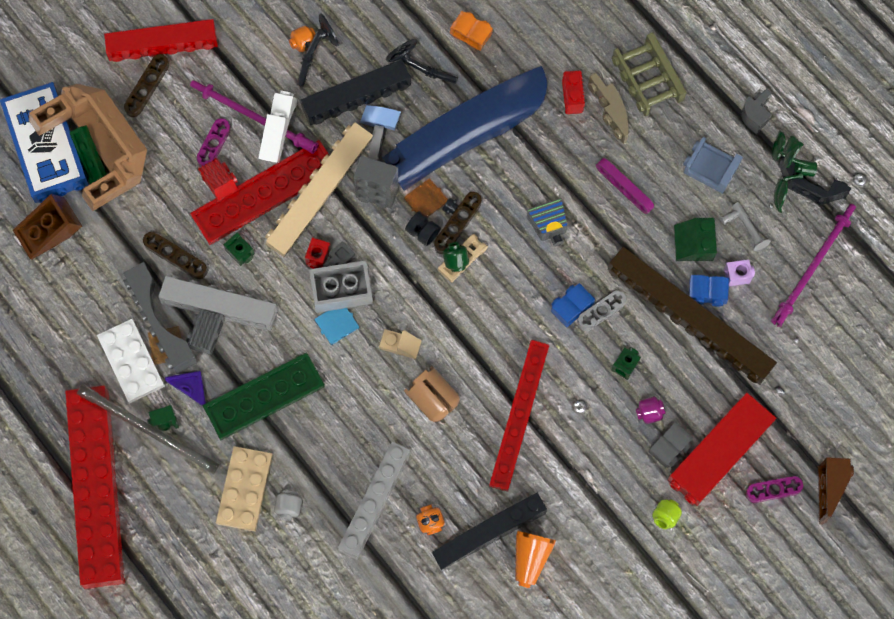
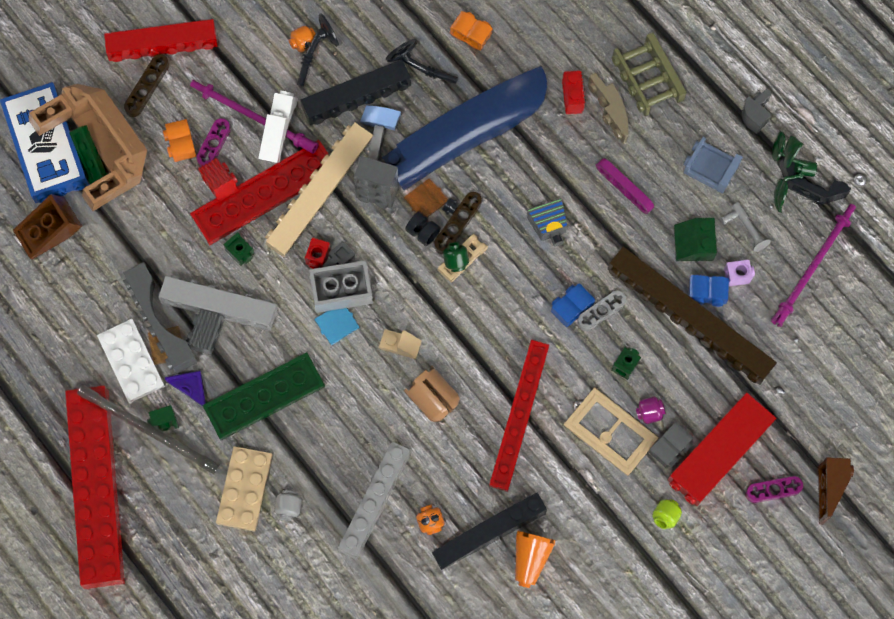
dark brown beam [143,232,208,279] -> none
none -> orange brick [163,119,196,162]
none -> tan door [564,387,659,476]

